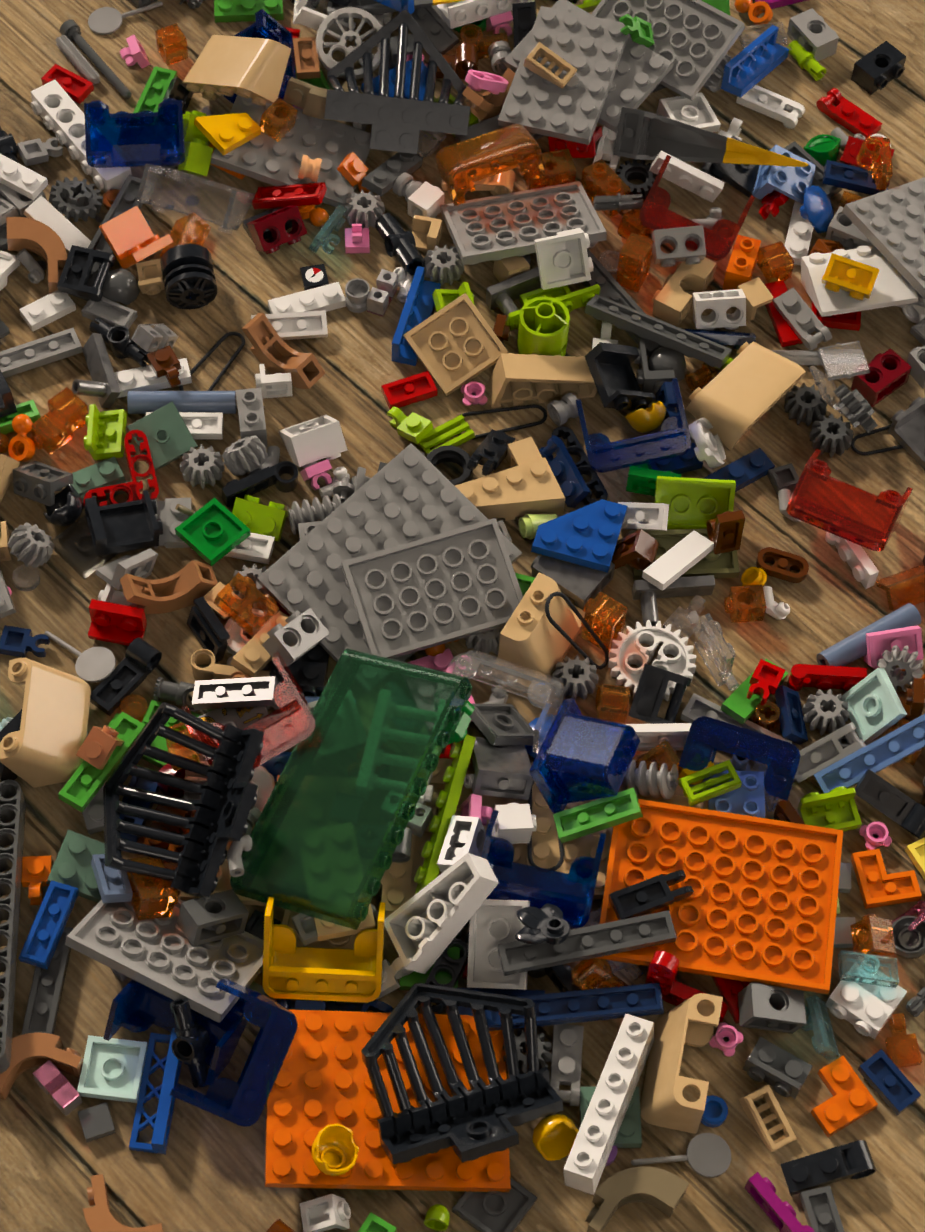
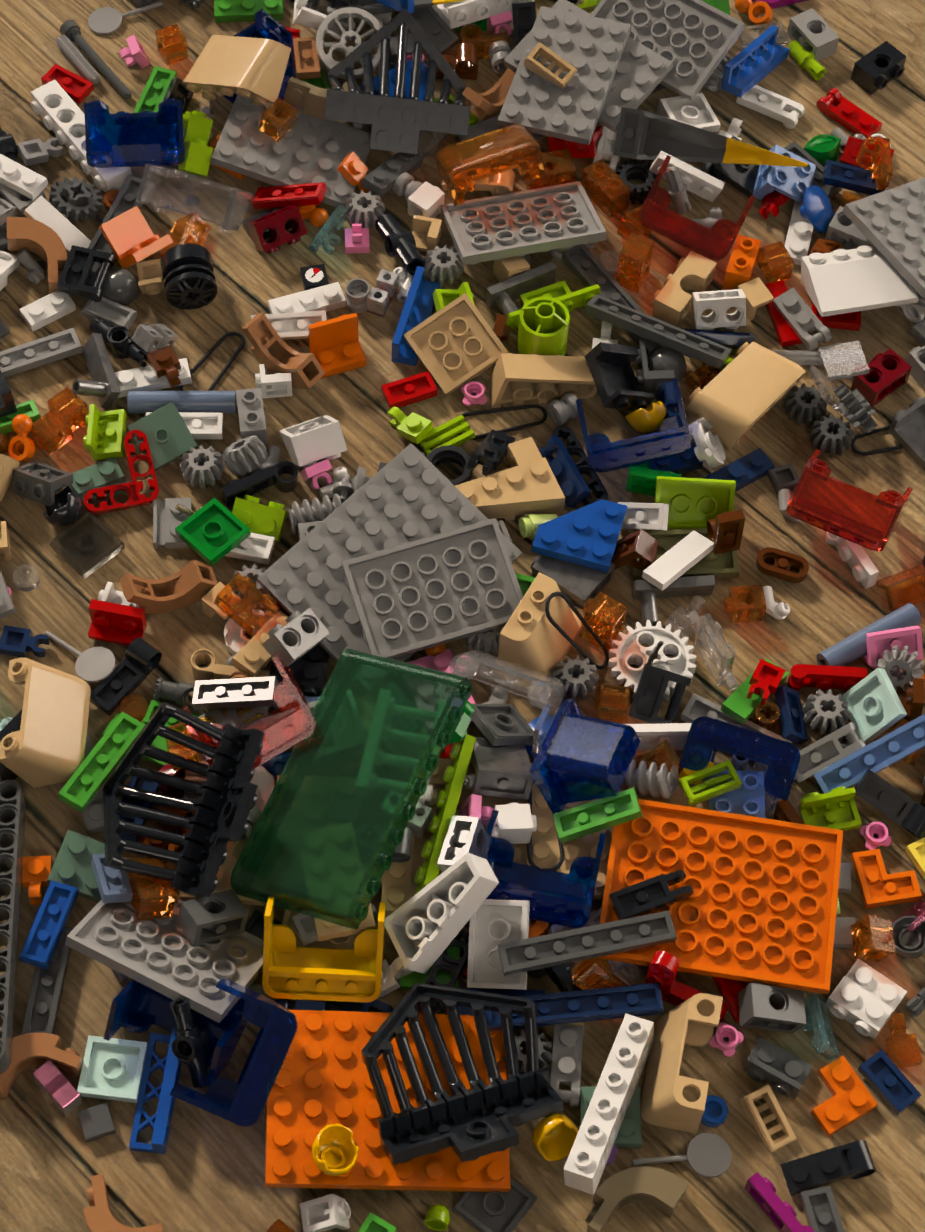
light grey gear [7,522,55,568] -> none
nougat bracket [76,725,124,770] -> none
black panel [85,490,163,556] -> none
light grey panel [95,548,158,590] -> none
black plate [187,597,230,662] -> none
yellow wing [194,112,262,156] -> none
light grey arm [226,835,252,877] -> none
light nougat wheel [298,154,322,183] -> none
bright pink plate [465,70,509,95] -> none
black plate [515,903,570,945] -> none
white plate [534,228,594,290] -> none
dark grey axle [594,193,643,212] -> none
bright green plate [619,14,654,47] -> none
light grey brick [652,225,706,267] -> none
yellow plate [741,567,767,592] -> none
yellow bracket [821,253,880,300] -> none
clear light blue plate [838,950,899,988] -> none
none -> orange bracket [308,313,367,378]
none -> light grey axle [665,166,692,214]

